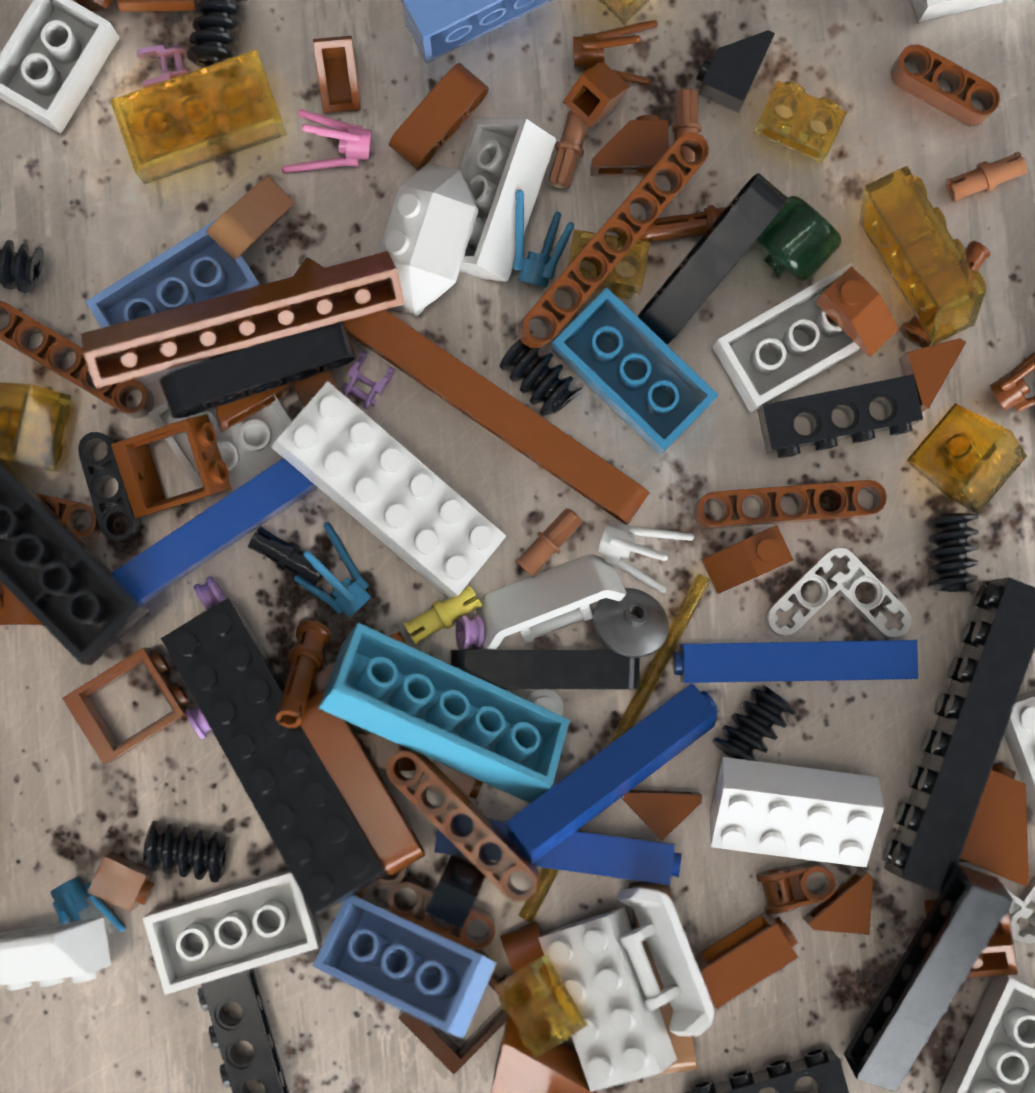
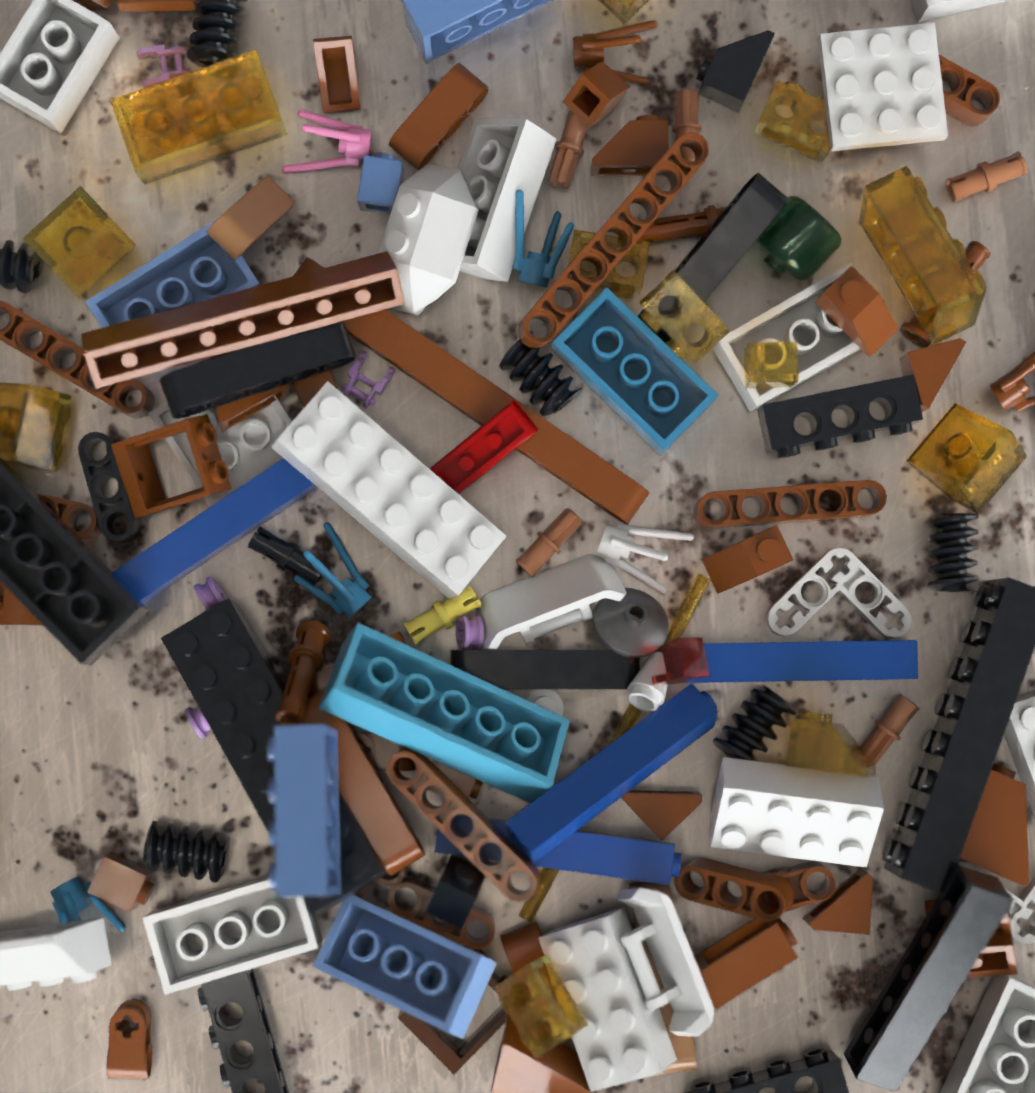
dark orange window [63,648,190,765] -> none
none -> clear yellow slope [22,186,136,299]
none -> dark orange piece [106,999,152,1079]
none -> medium blue brick [268,724,341,897]
none -> medium blue brick [357,153,404,215]
none -> red tile [429,399,539,494]
none -> white cone [628,652,672,712]
none -> clear yellow brick [639,270,730,364]
none -> clear red panel [651,637,710,685]
none -> dark orange beam [675,858,794,921]
none -> clear yellow panel [744,342,799,388]
none -> clear yellow slope [786,712,876,777]
none -> white plate [818,23,948,151]
none -> nougat axle [857,694,920,767]

